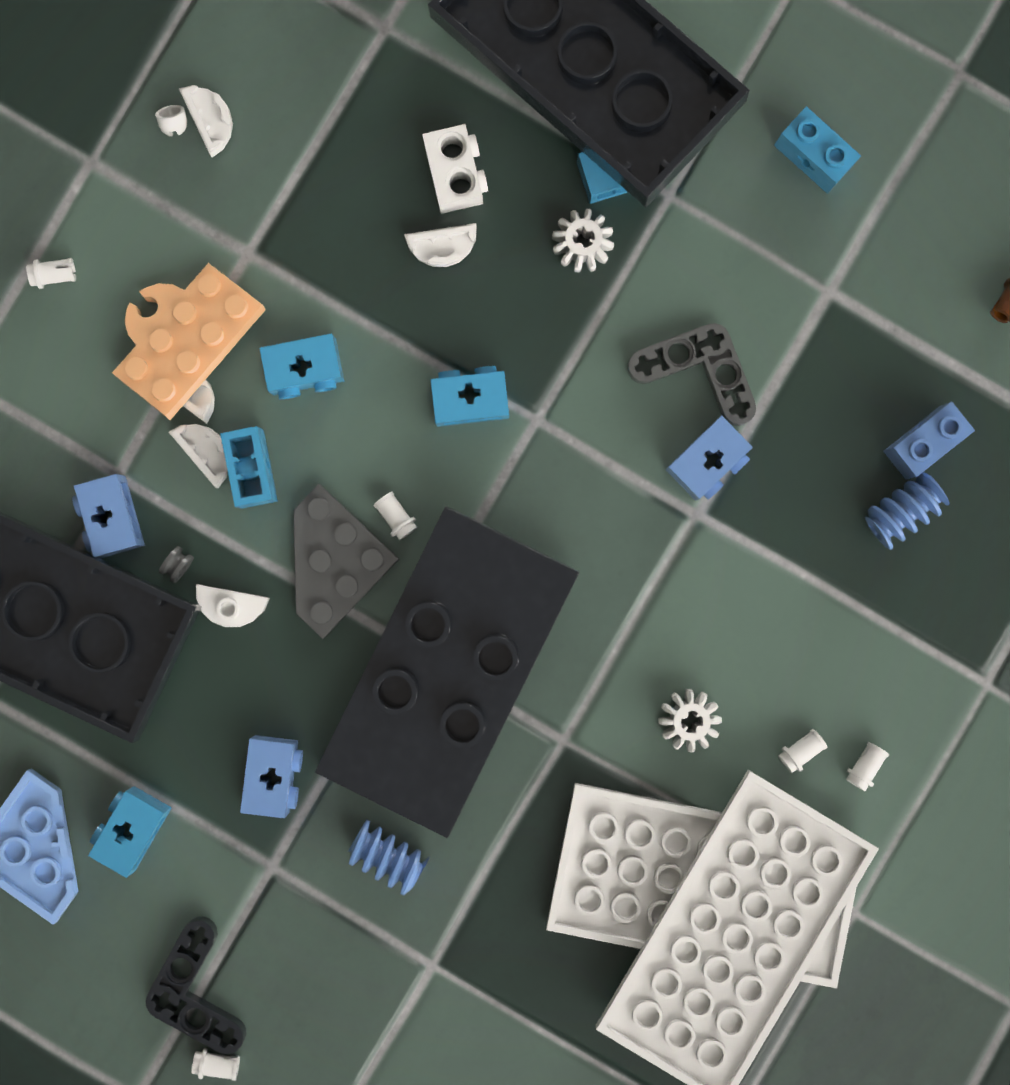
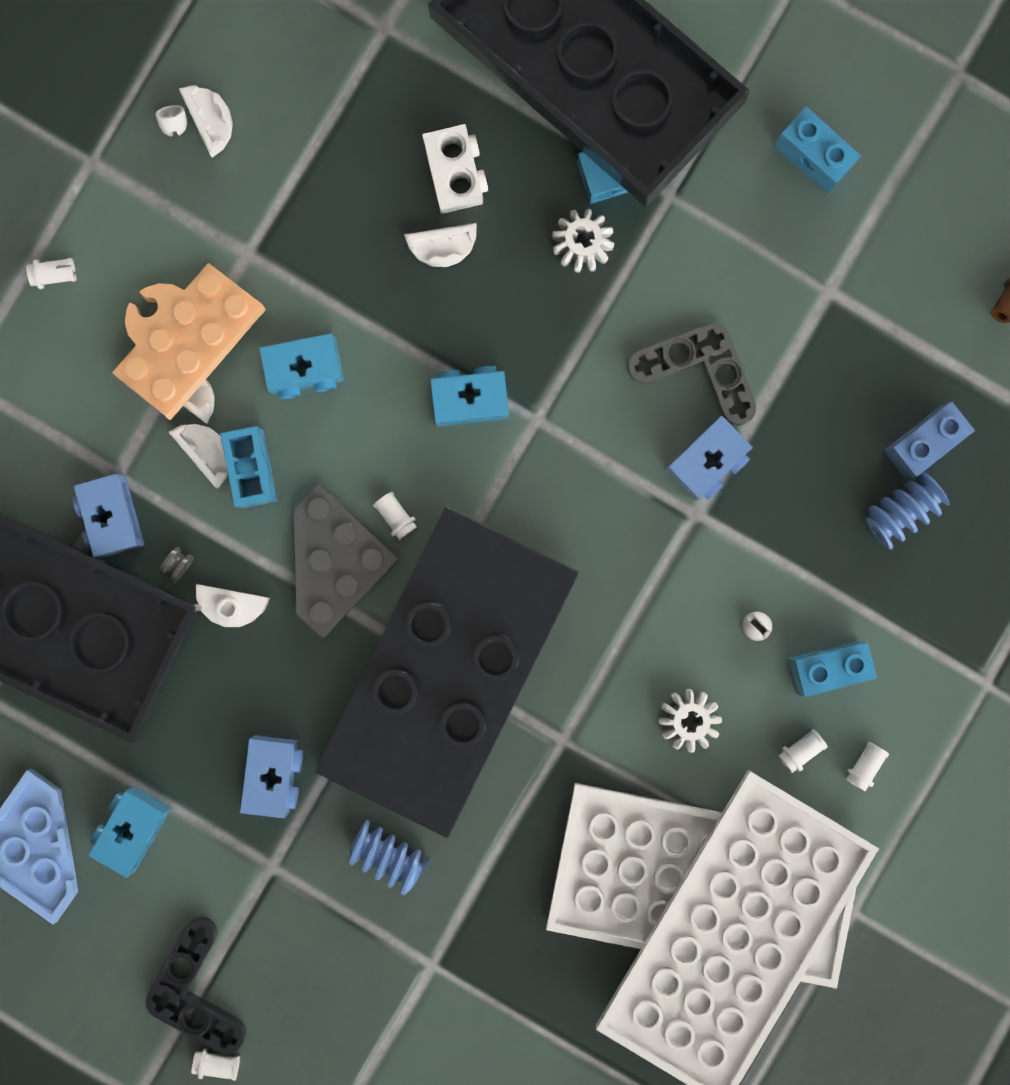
none -> white hinge [742,612,773,641]
none -> dark azure brick [788,640,877,697]

